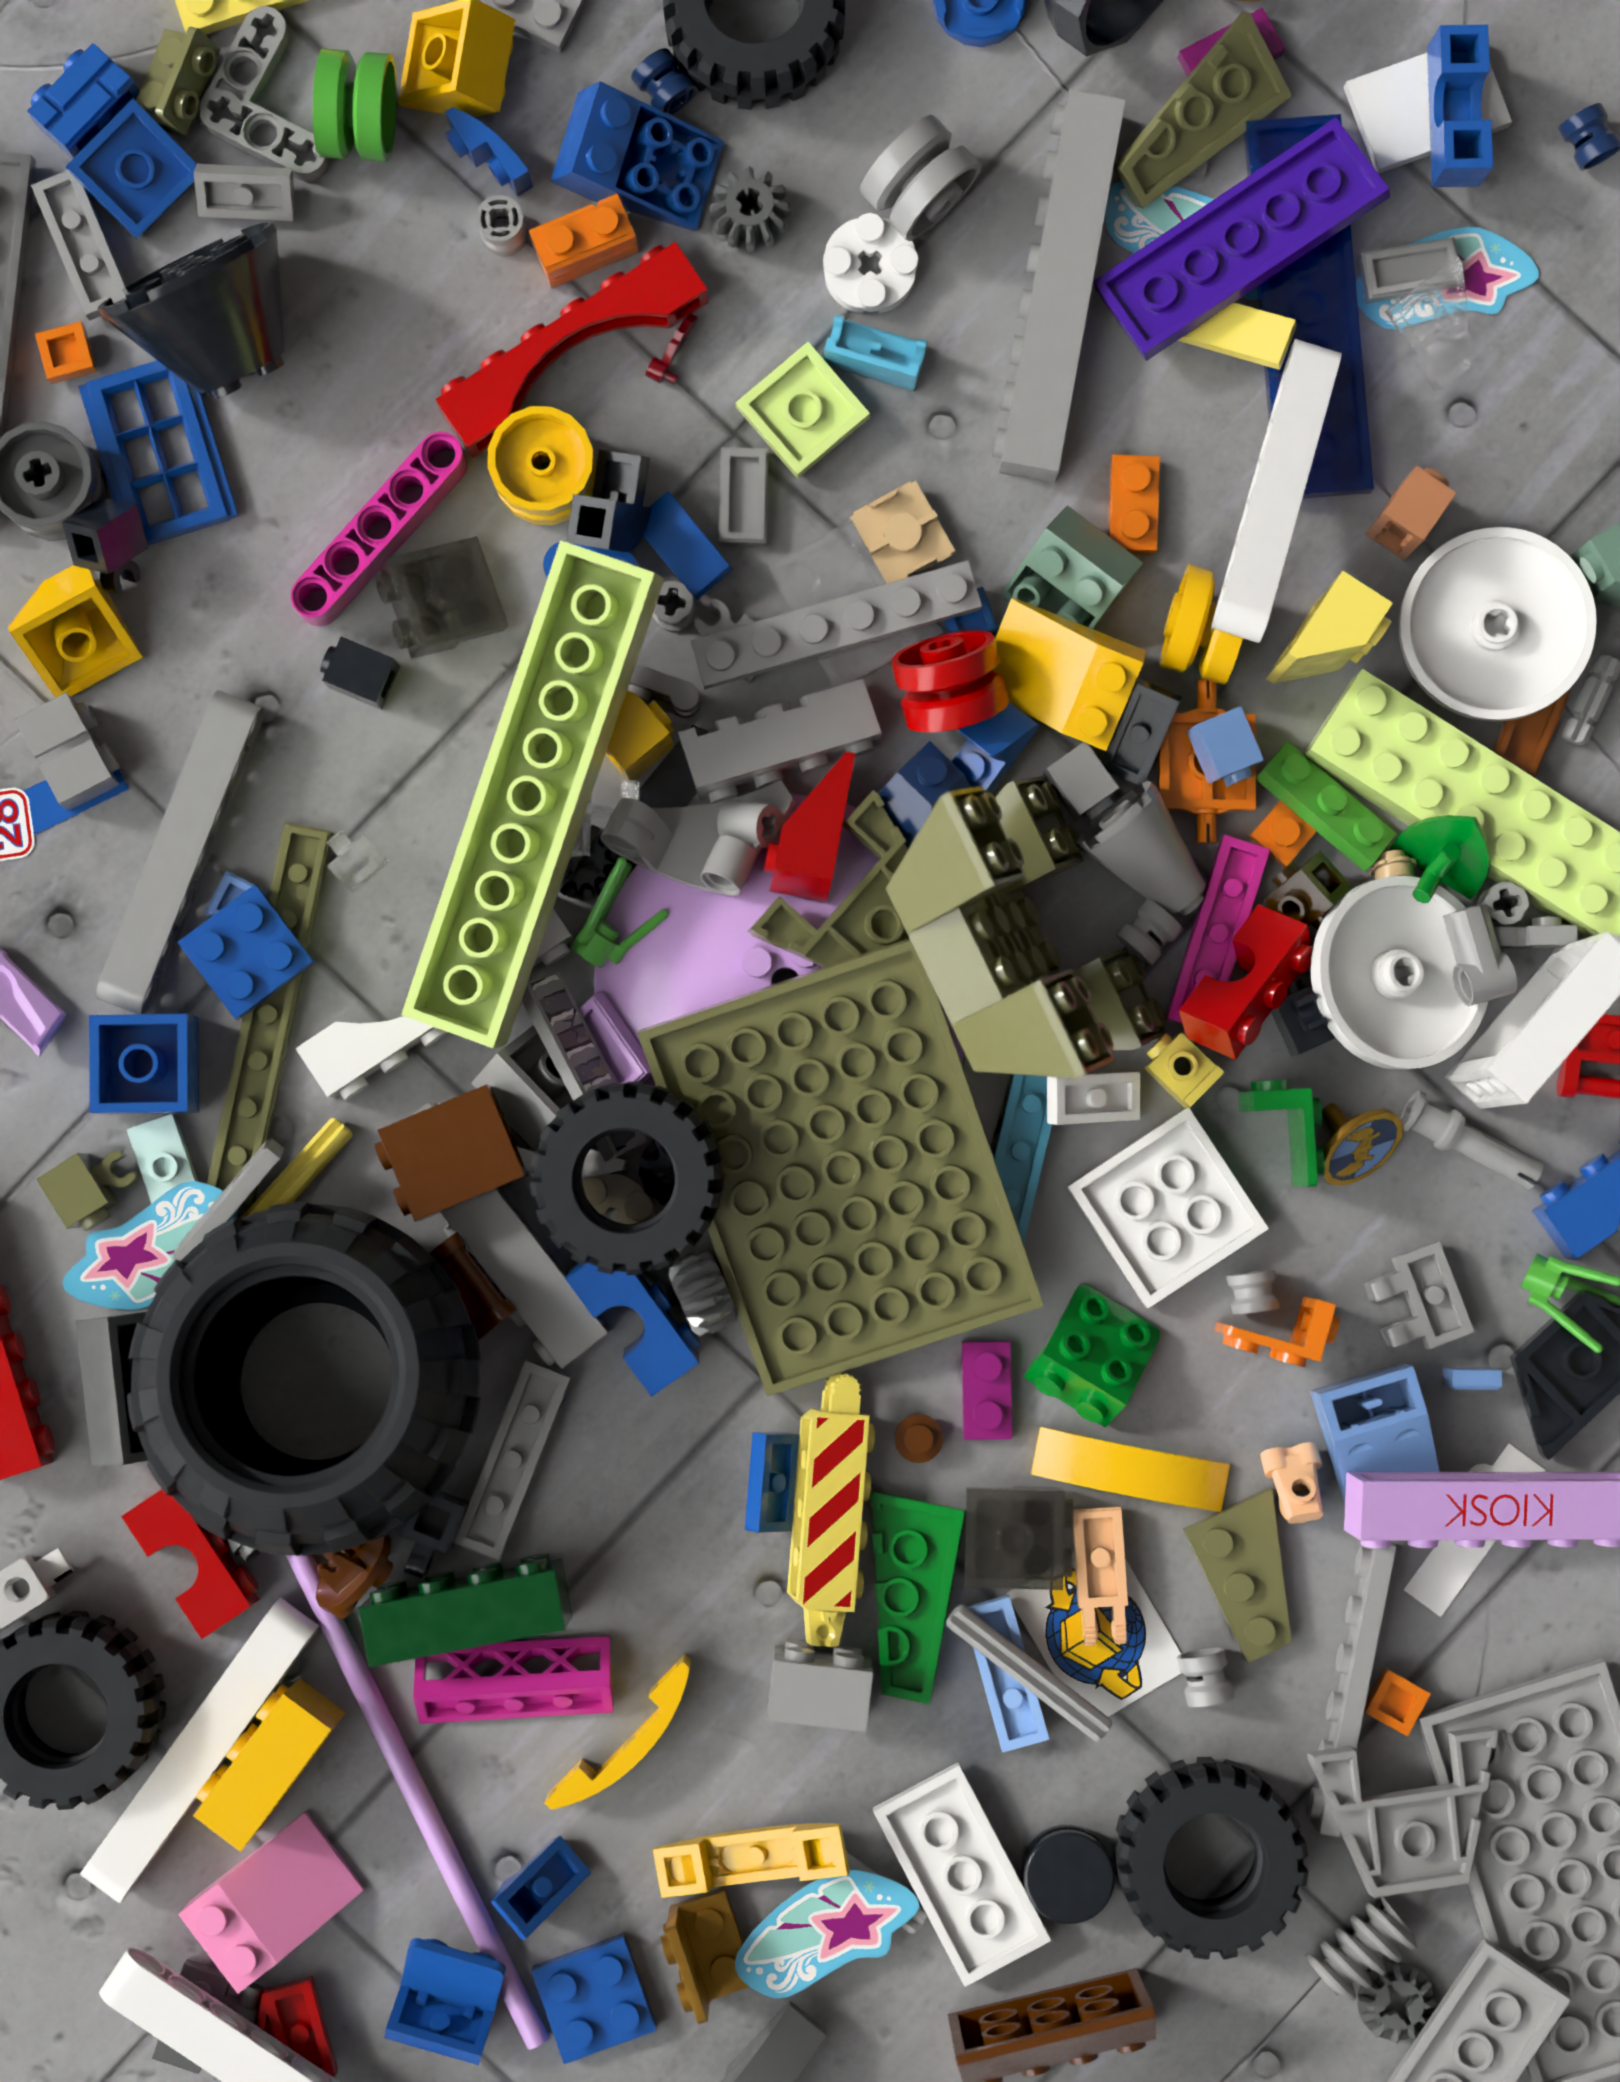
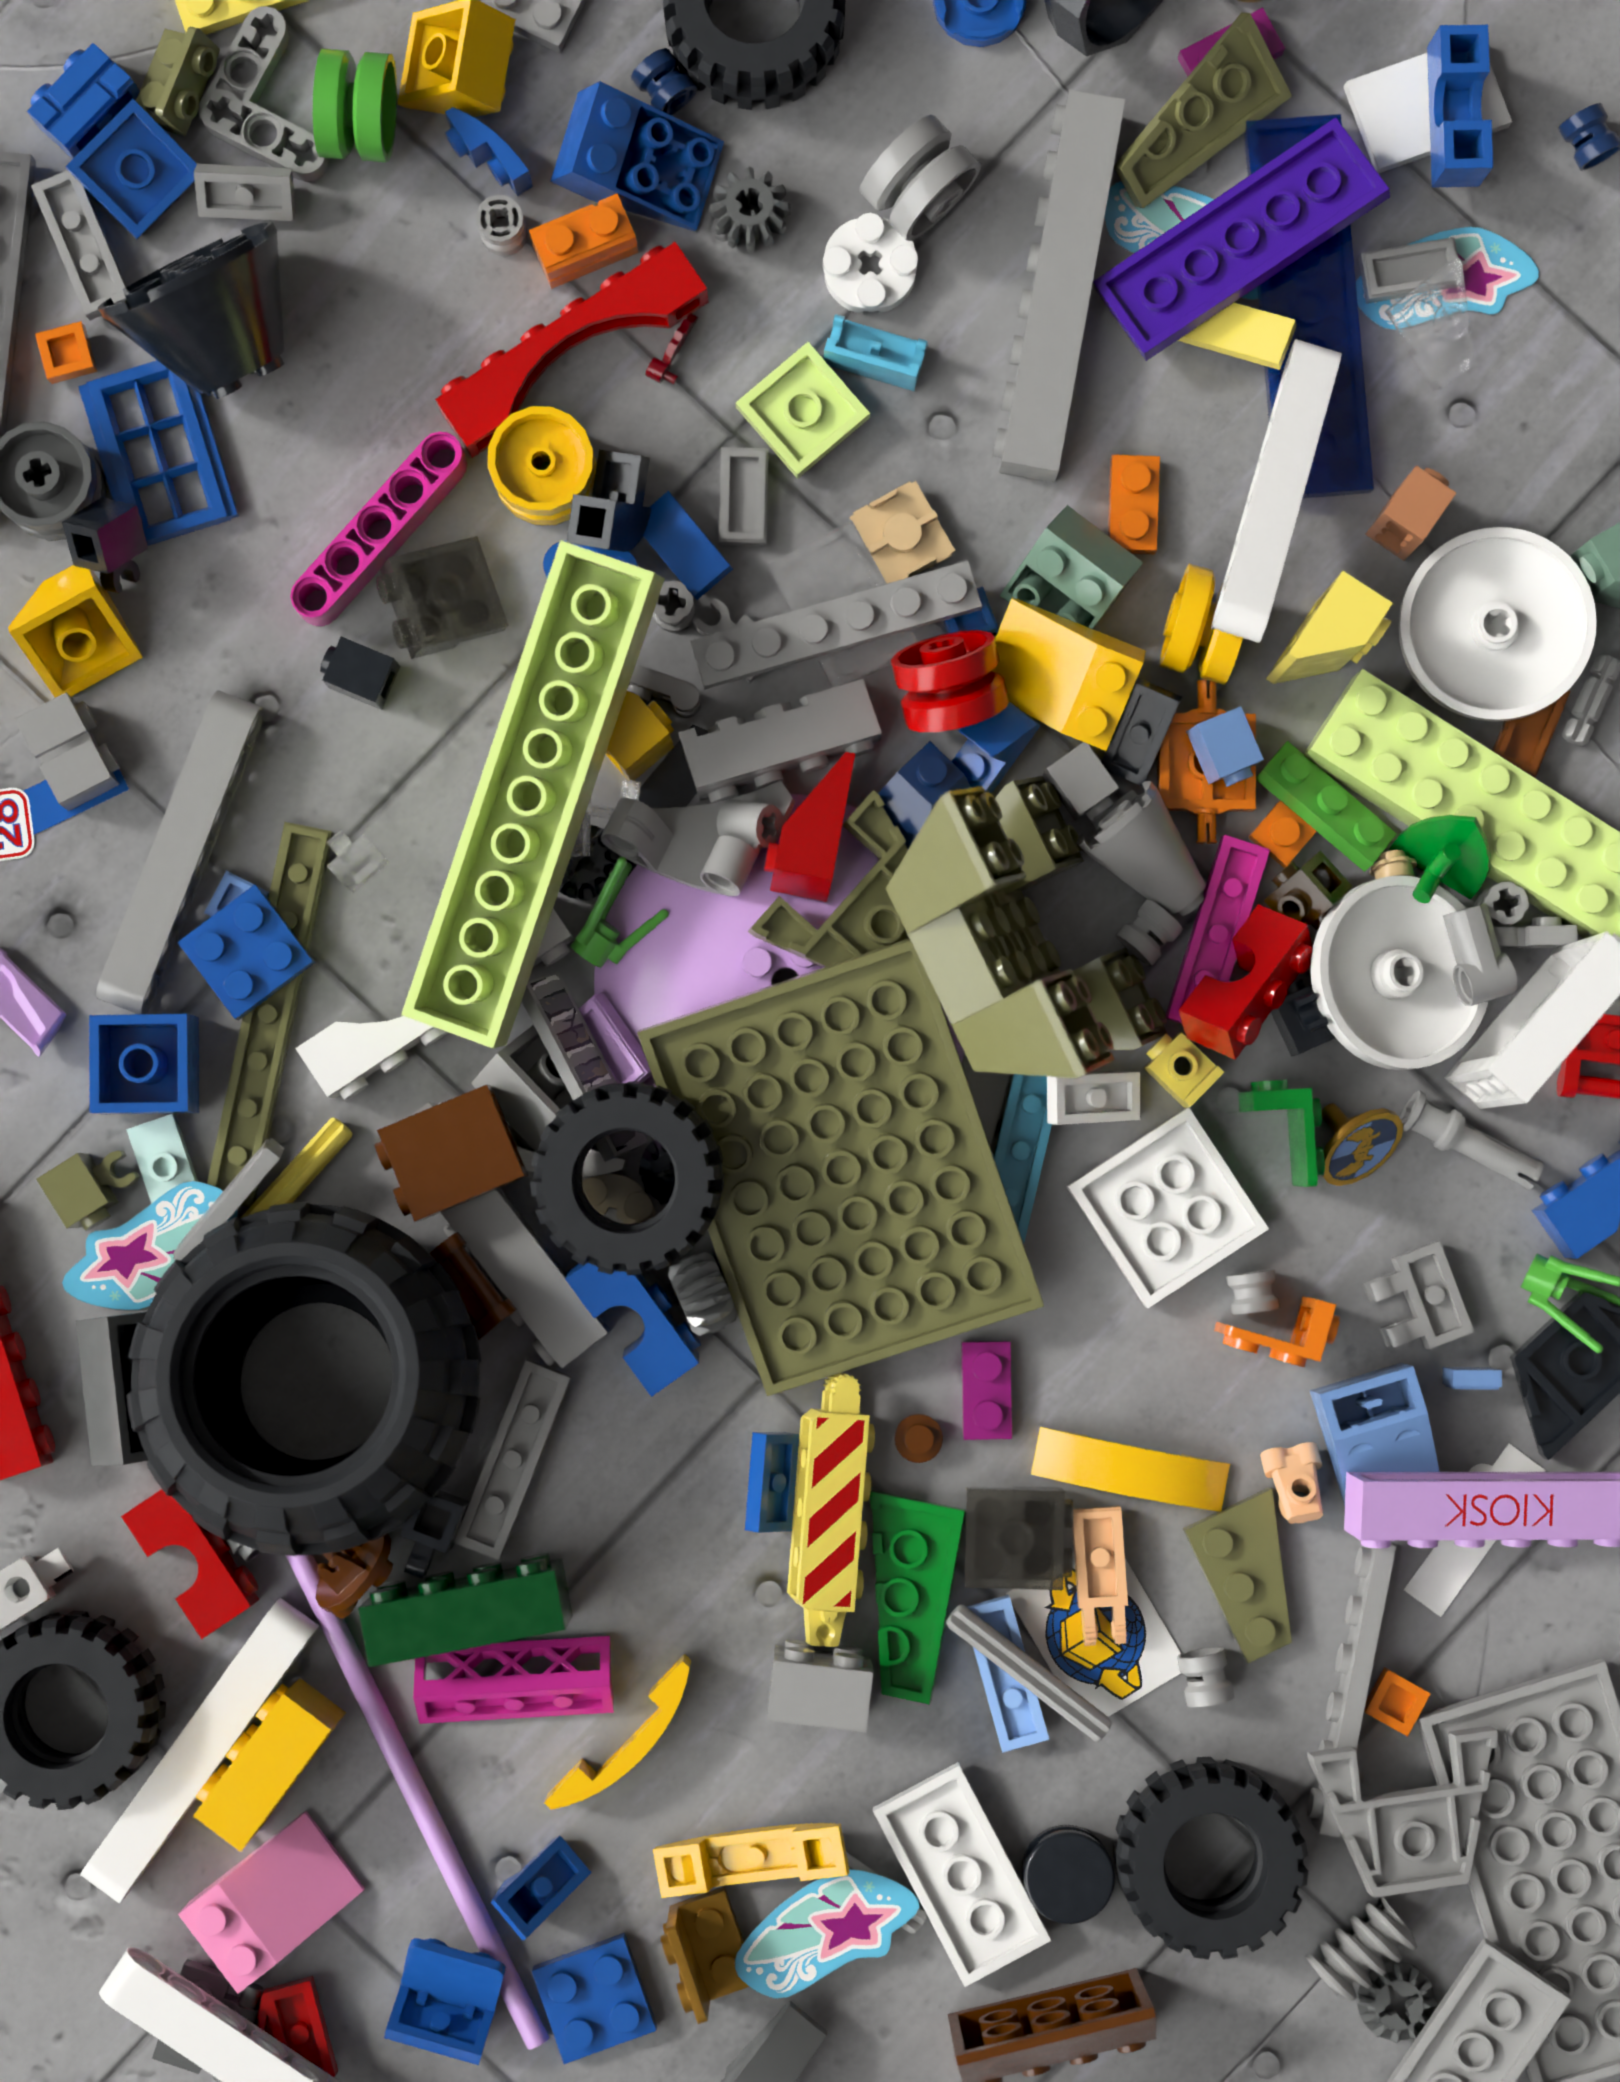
green bracket [1023,1284,1160,1427] -> none

